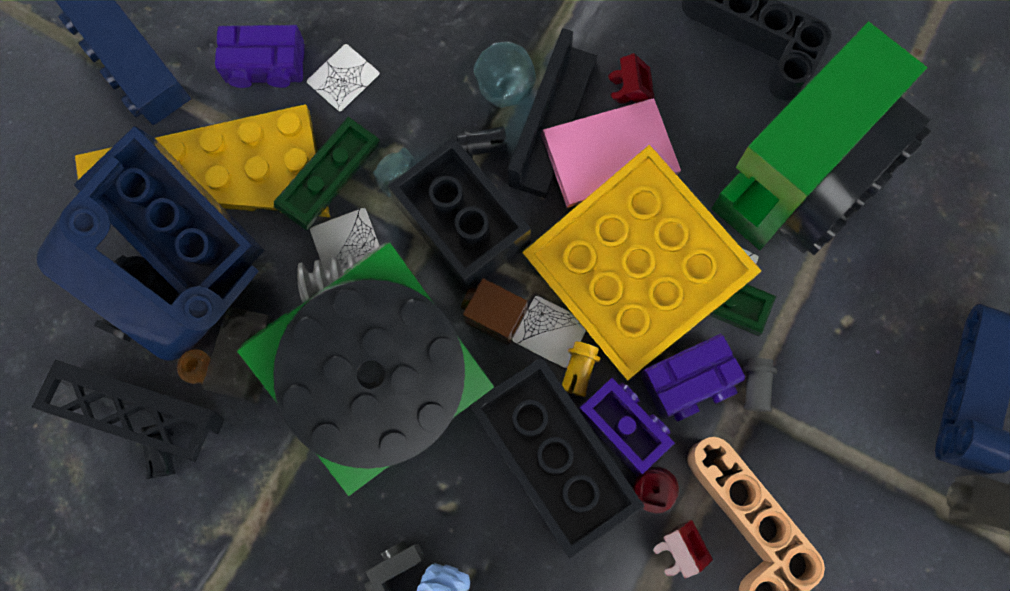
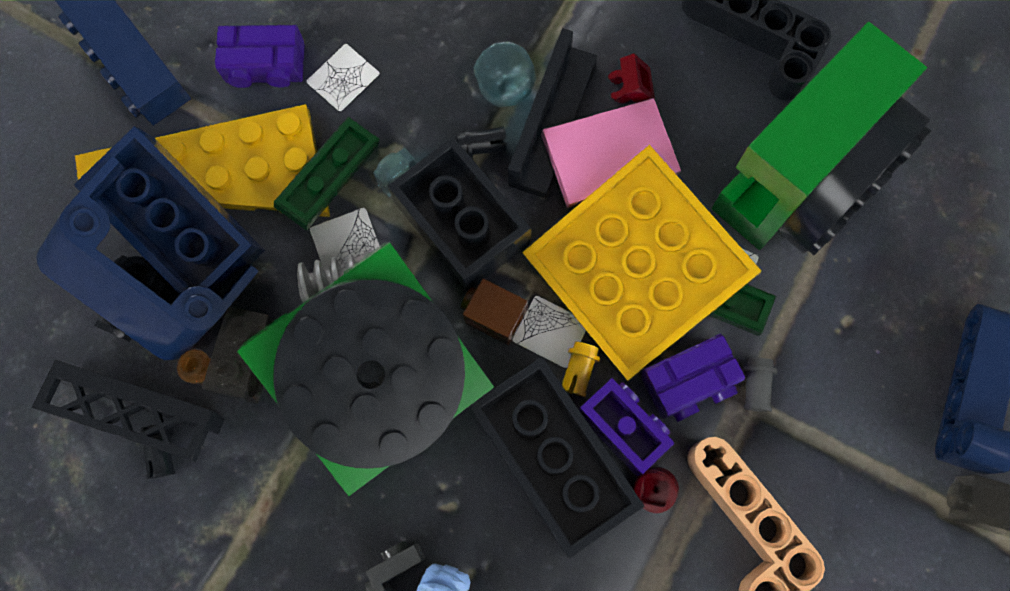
tile [653,520,713,579] -> none

